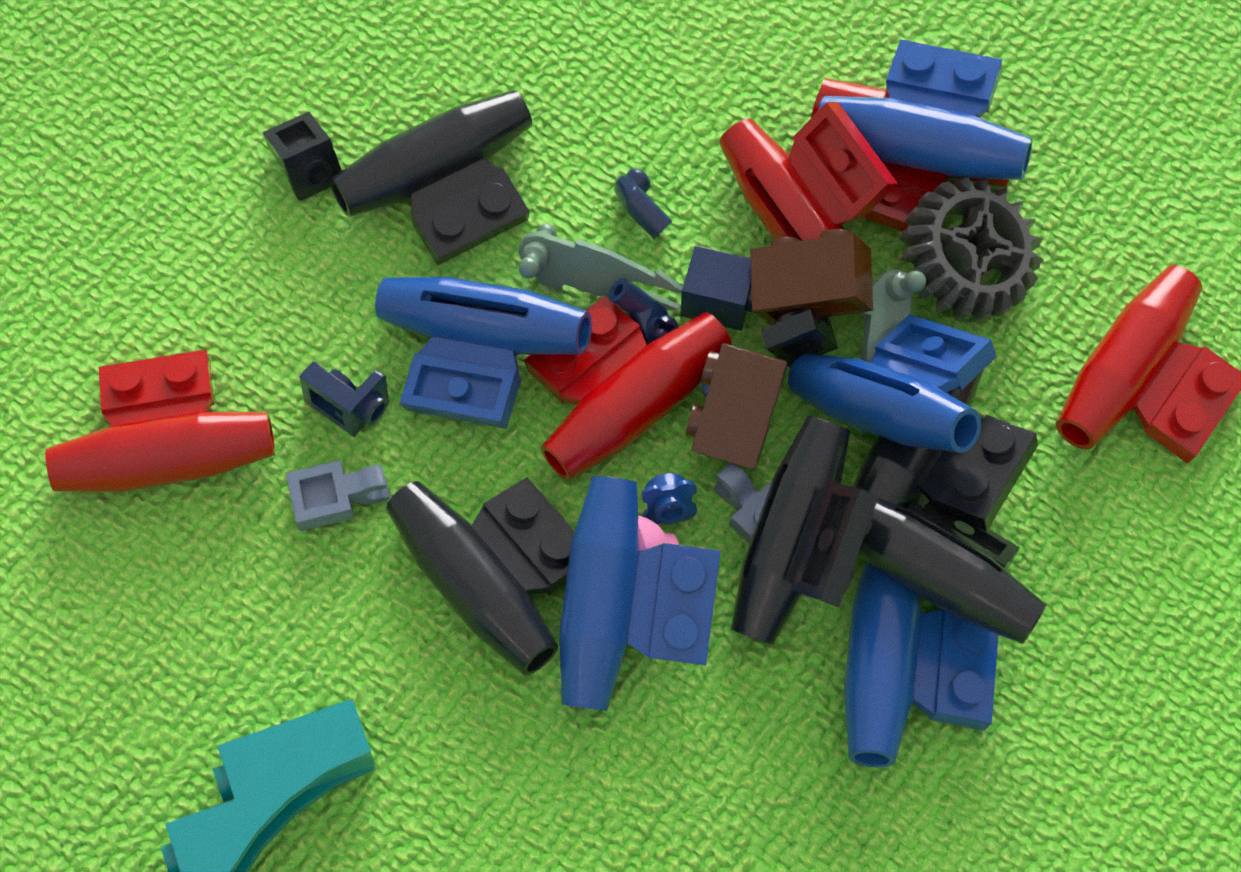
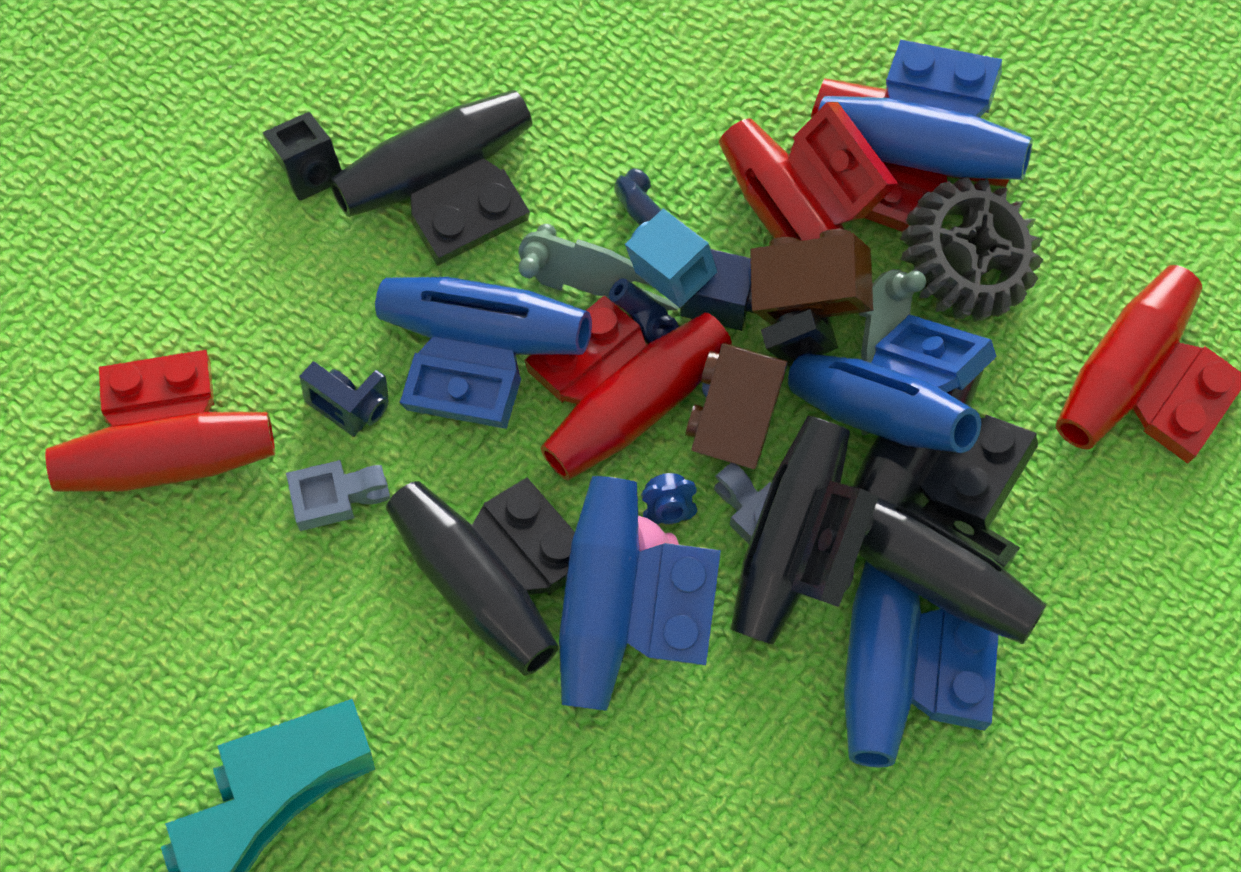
none -> dark azure brick [625,208,718,308]

